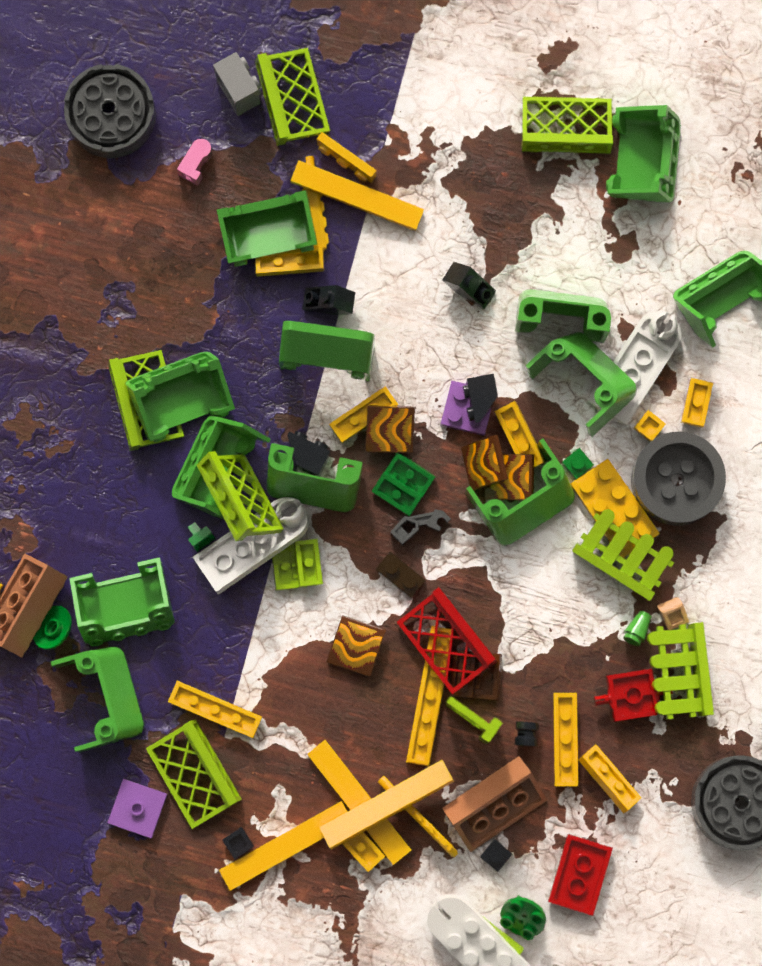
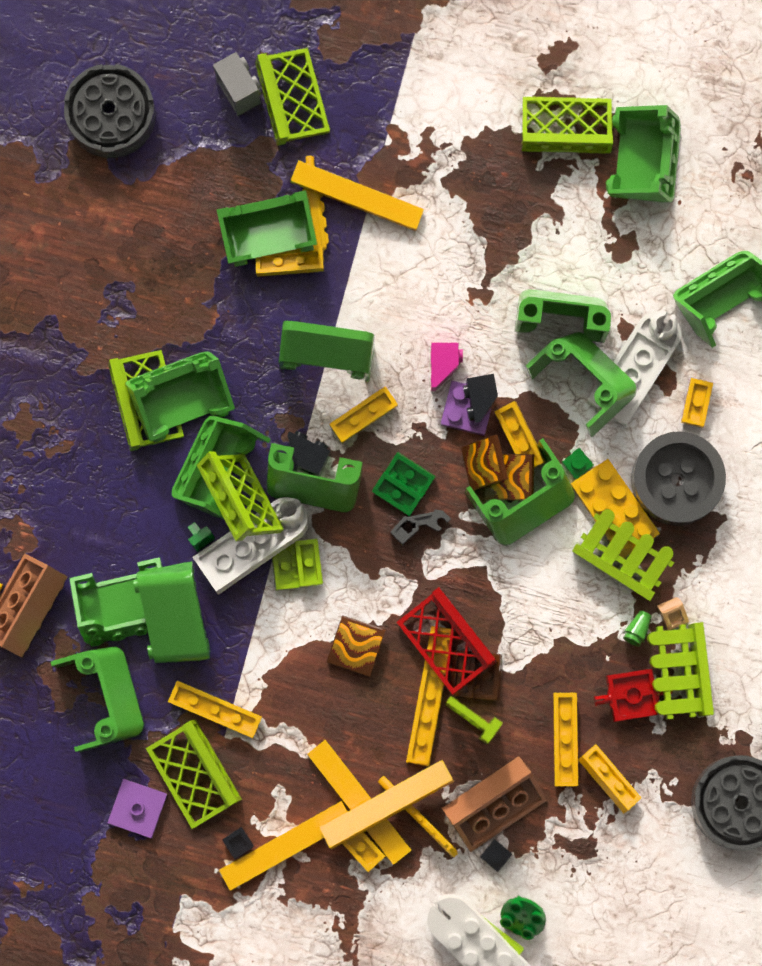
green dish [33,606,72,650] -> none
bright pink leg [177,139,212,186] -> none
black slope [302,285,356,315] -> none
yellow plate [317,132,377,183] -> none
slope [366,405,415,453] -> none
dark brown plate [376,552,426,598] -> none
black slope [442,262,496,309] -> none
black wheel [514,721,539,747] -> none
red plate [547,834,613,916] -> none
yellow plate [633,410,666,442] -> none
none -> bright green windscreen [133,561,210,663]
none -> dark pink slope [431,343,463,391]

